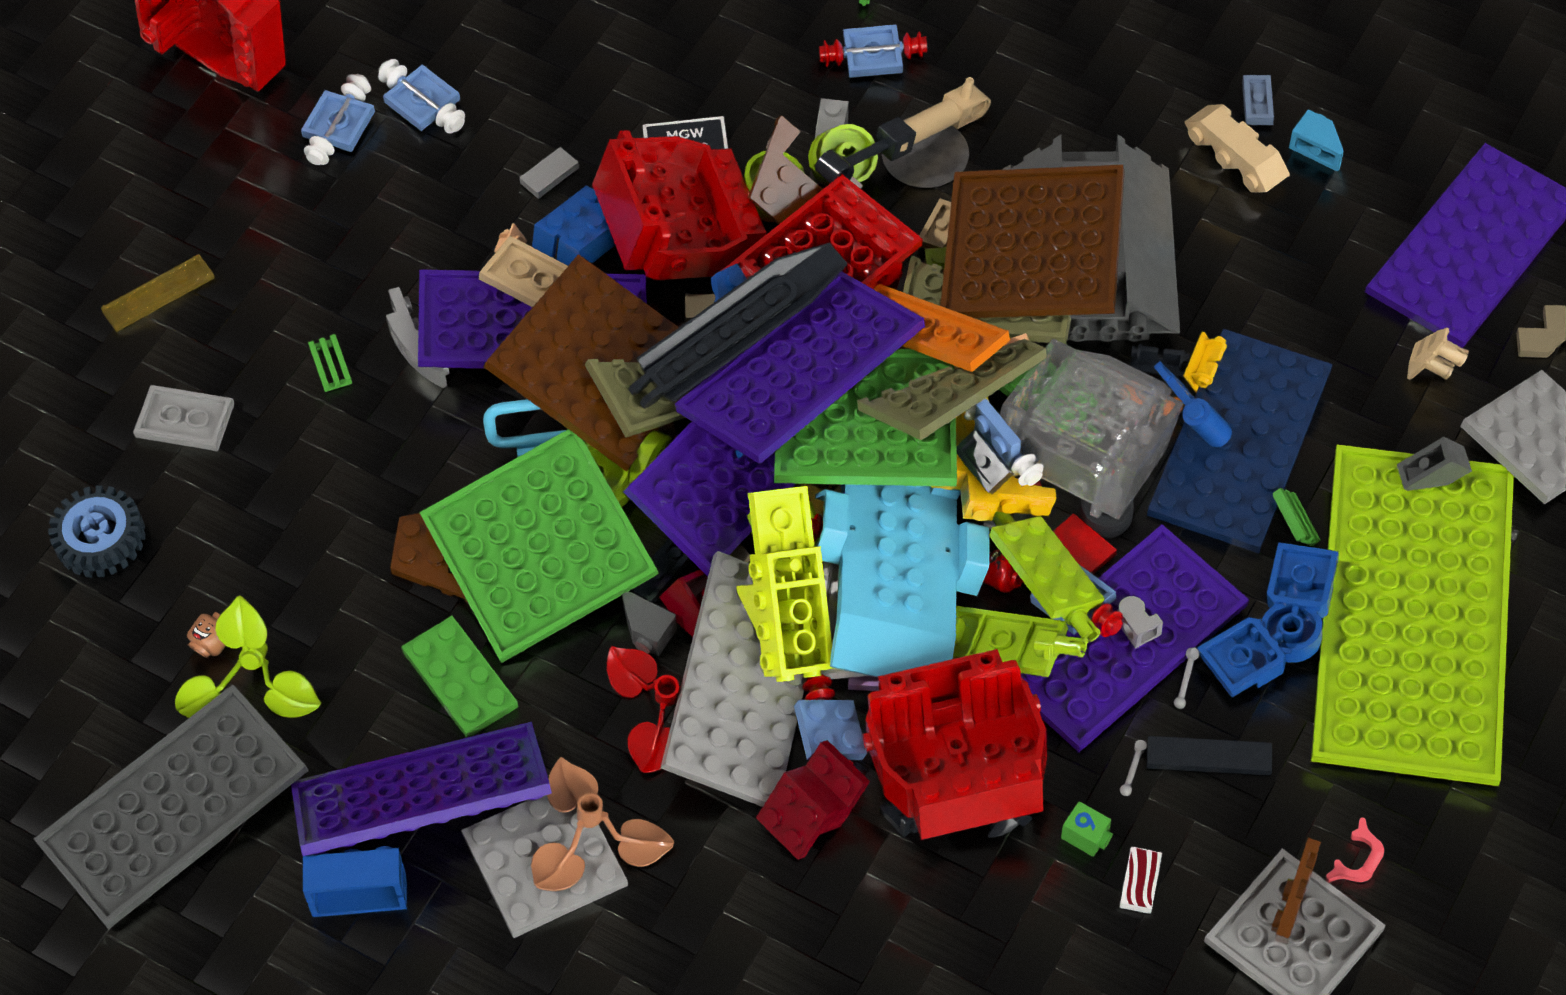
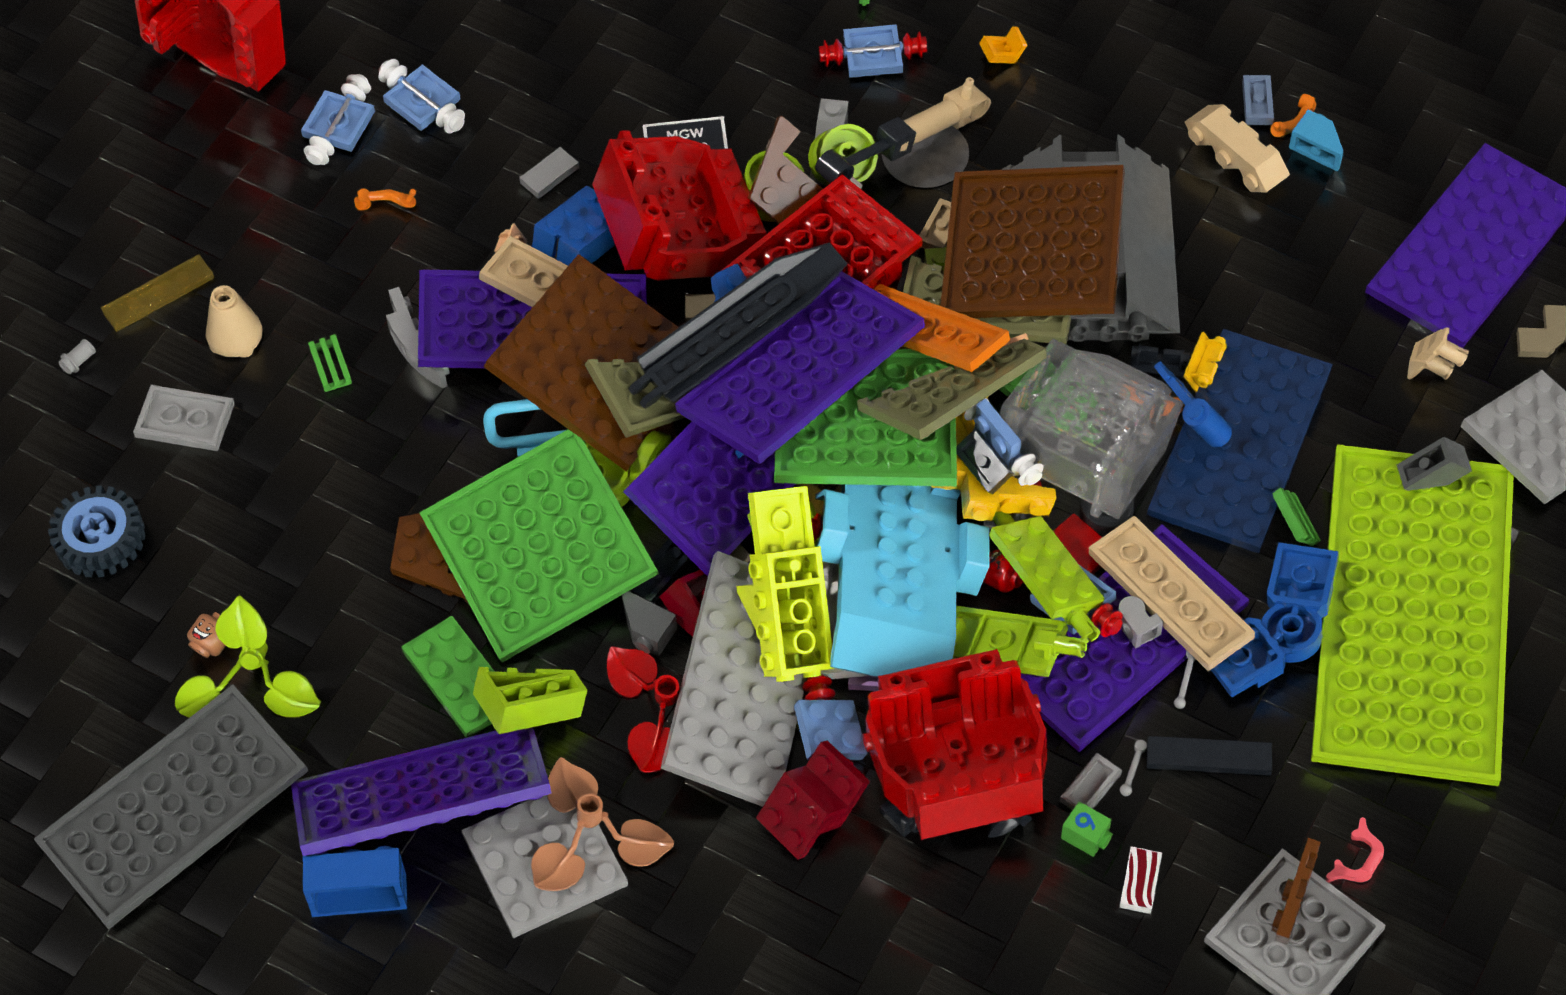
none -> light grey pin [59,339,96,374]
none -> tan cone [206,285,263,358]
none -> orange piece [354,188,416,210]
none -> lime wedge [473,667,587,734]
none -> light orange bracket [979,27,1027,64]
none -> light grey tile [1060,753,1122,810]
none -> tan plate [1089,516,1255,671]
none -> orange piece [1270,94,1316,137]

